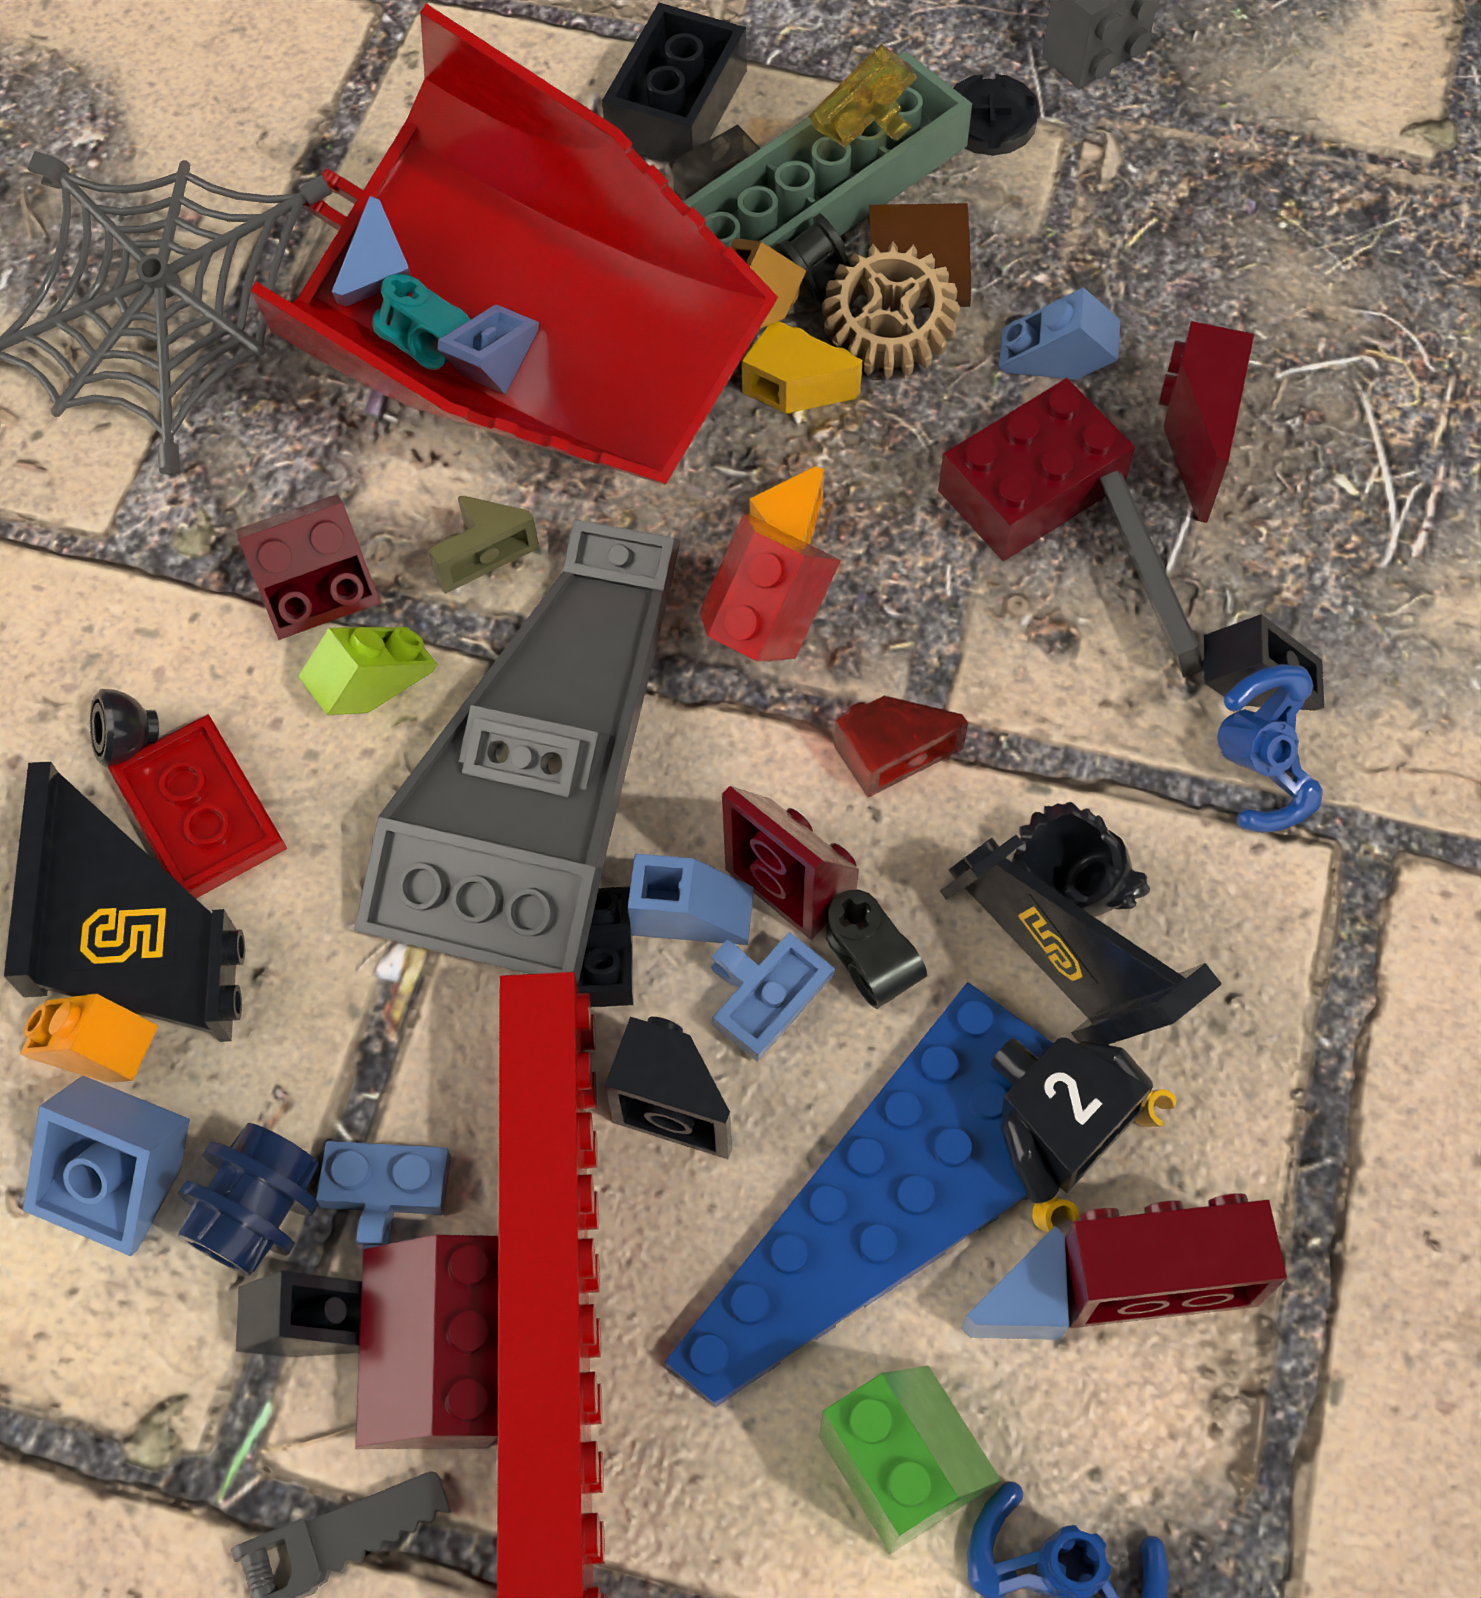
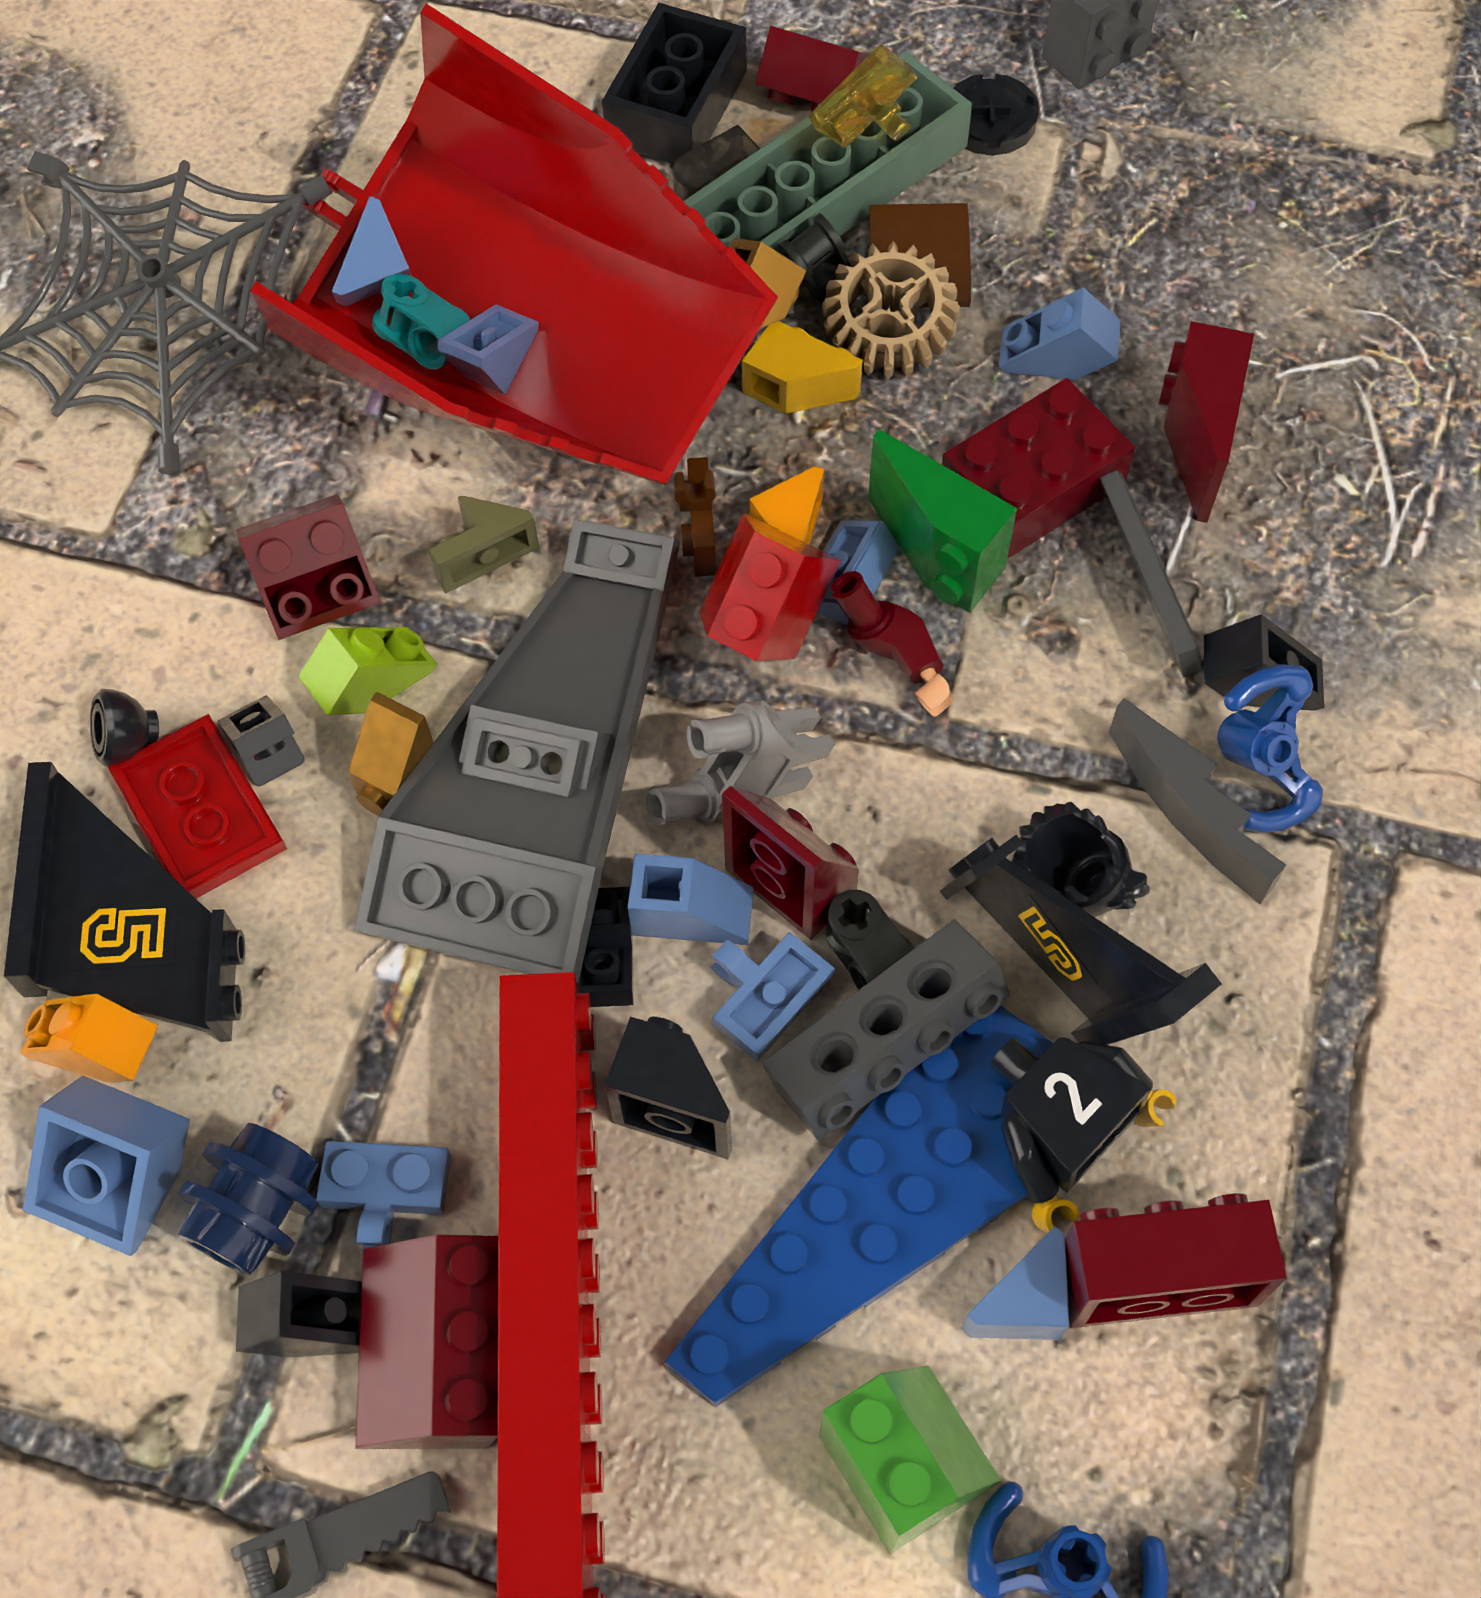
clear red slope [834,695,968,798] -> none
none -> black slope [218,695,305,786]
none -> pearl gold slope [348,691,434,816]
none -> light grey connector [646,700,836,825]
none -> reddish brown plate [673,457,716,577]
none -> dark red slope [755,25,880,112]
none -> dark grey brick [762,919,1010,1141]
none -> medium blue slope [817,520,898,625]
none -> dark red arm [831,571,953,717]
none -> green slope [868,429,1017,613]
none -> dark grey slope [1109,699,1286,904]

